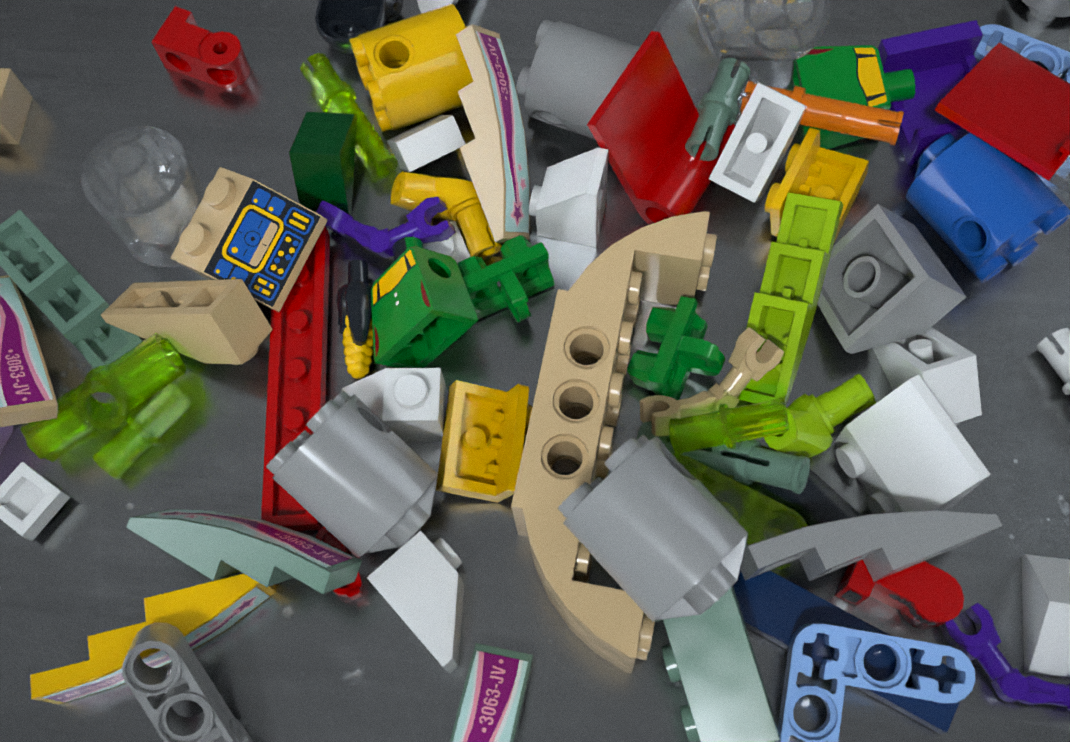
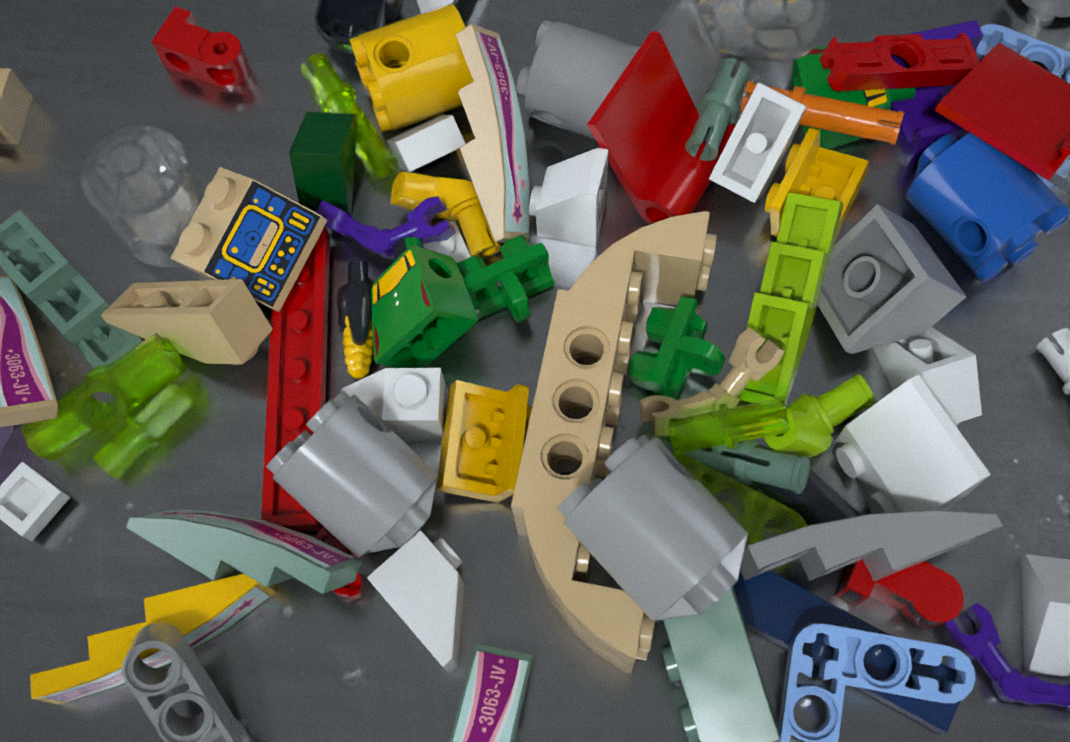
none -> red piece [820,33,980,91]

